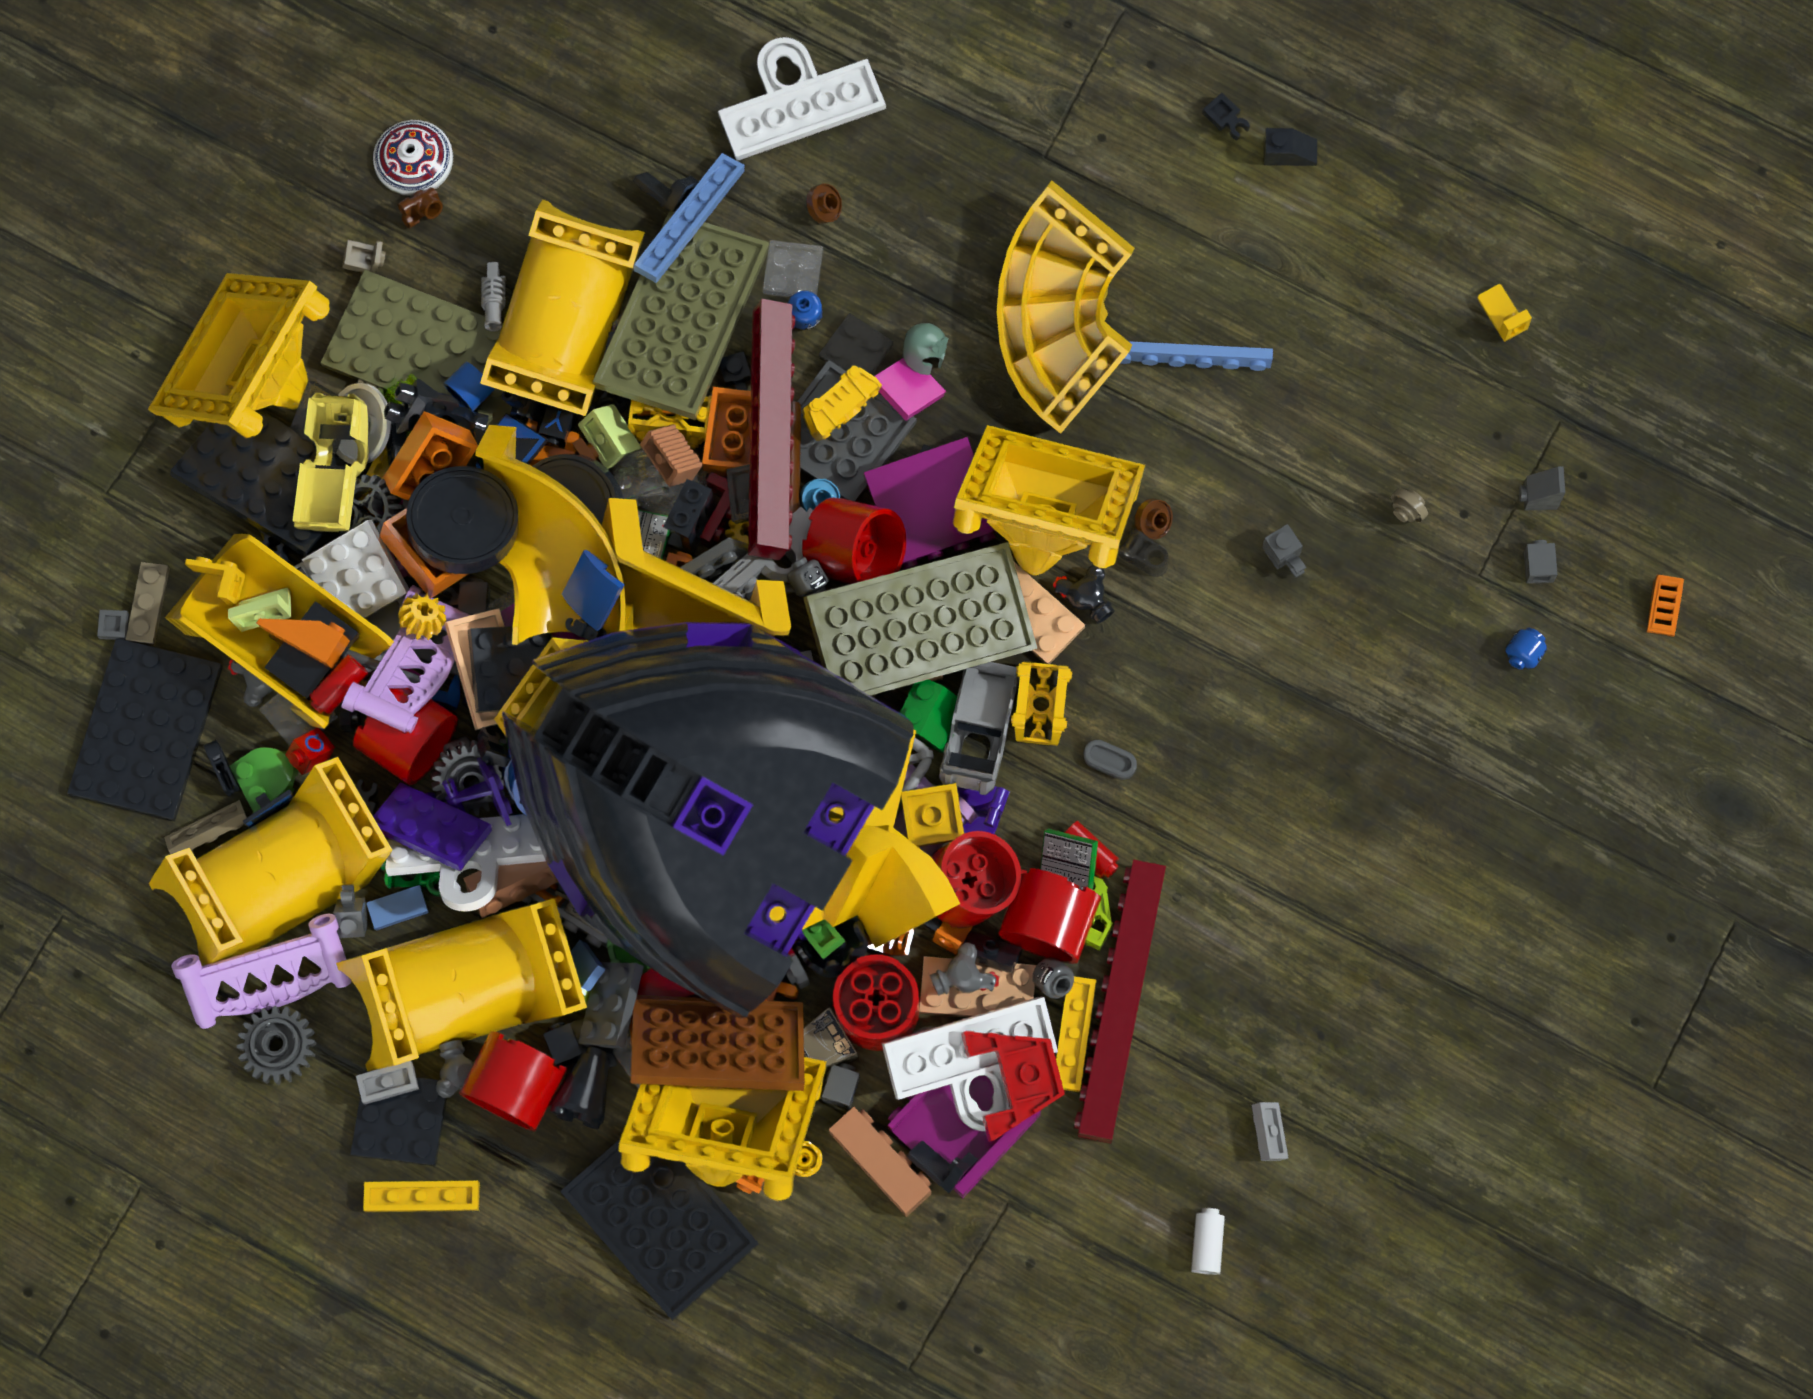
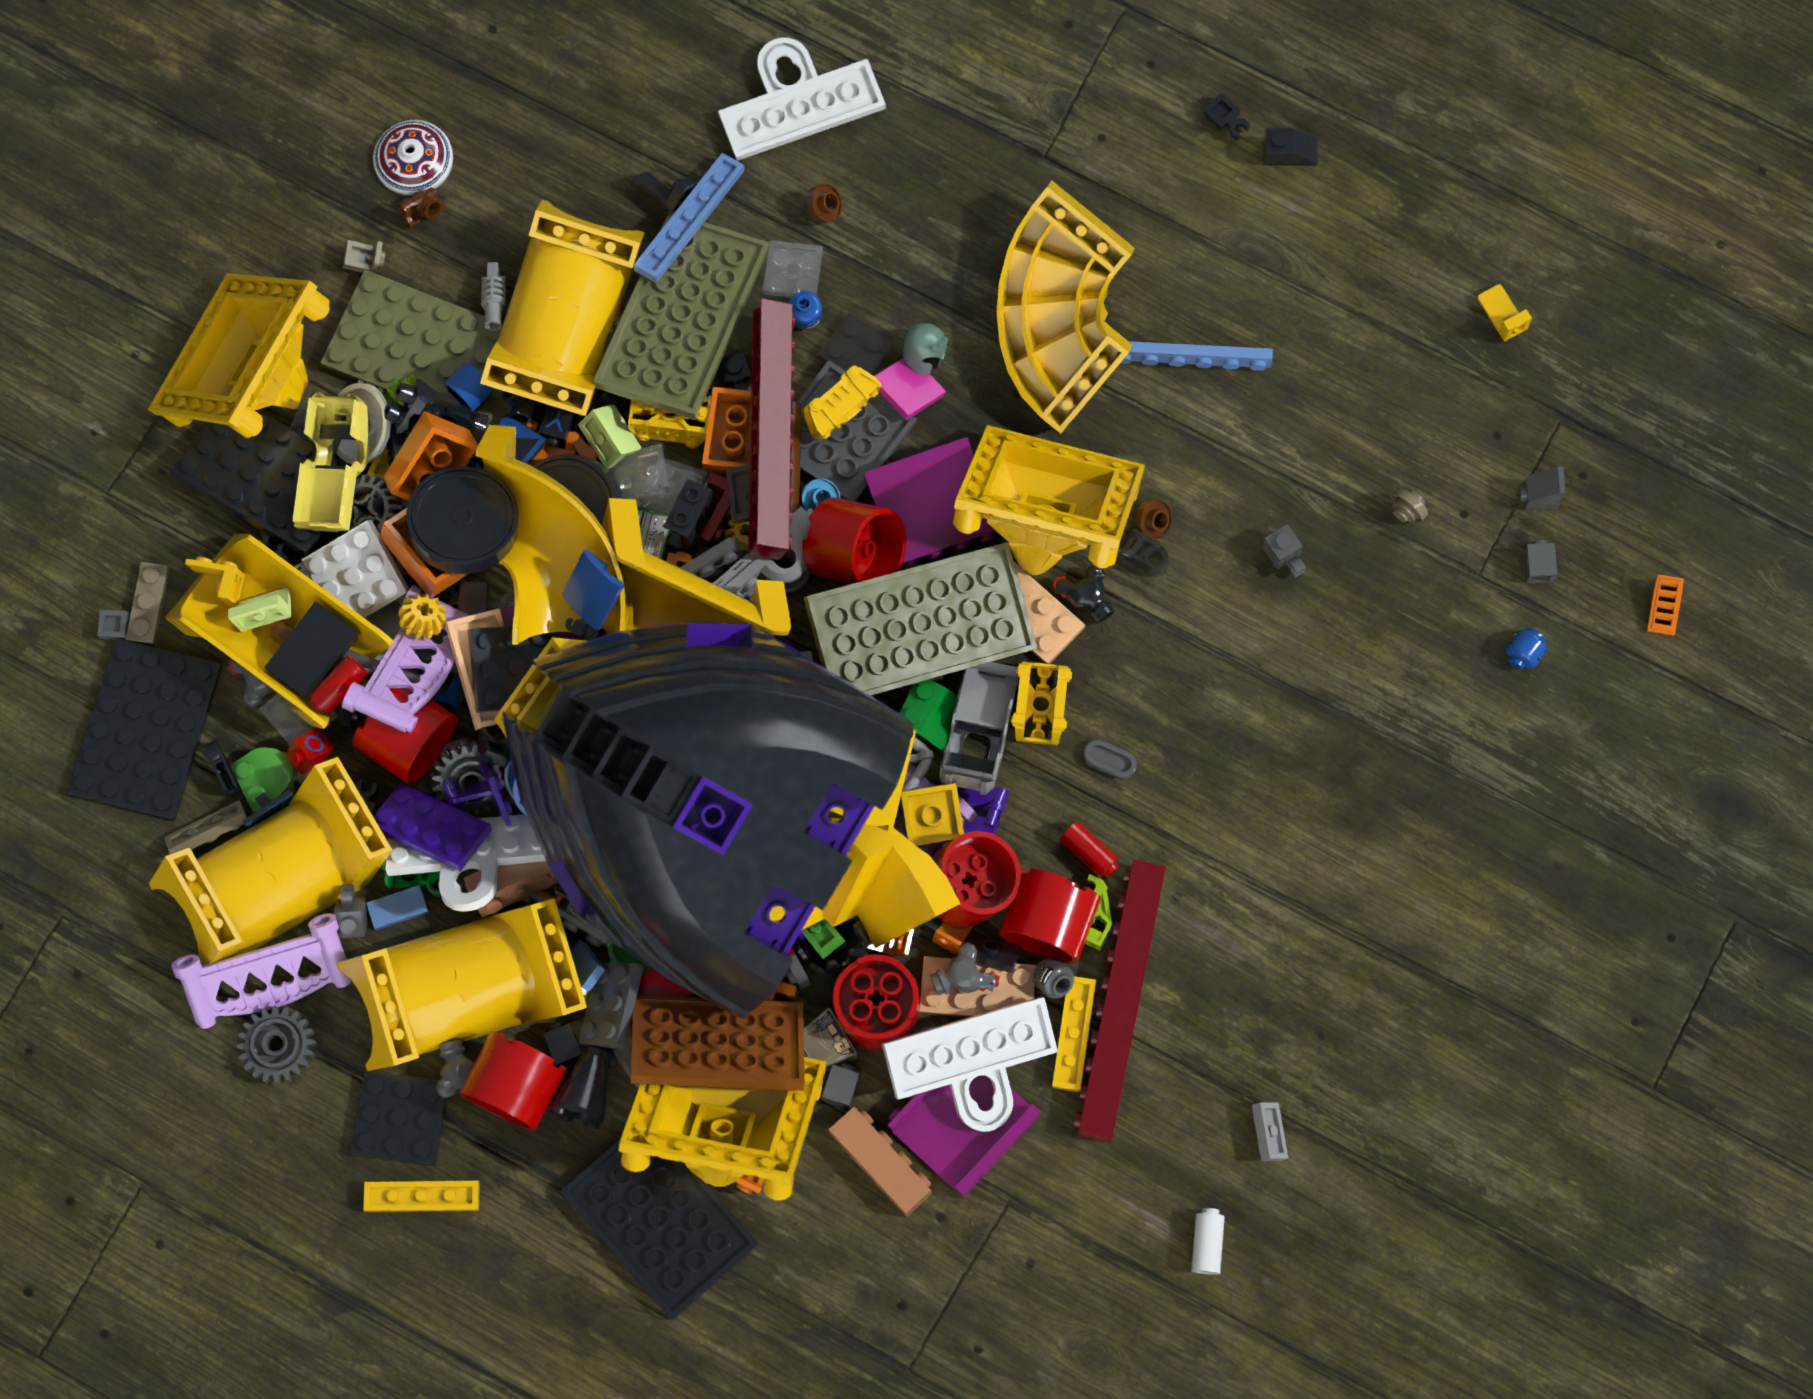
orange slope [256,618,350,669] -> none
light grey plate [356,1060,419,1105] -> none
nougat brick [640,424,702,487] -> none
dark grey head [787,557,828,597] -> none
yellow plate [794,1141,822,1177] -> none
black bracket [907,1141,978,1193] -> none
red wing [961,1031,1065,1142] -> none
tile [1040,829,1098,890] -> none

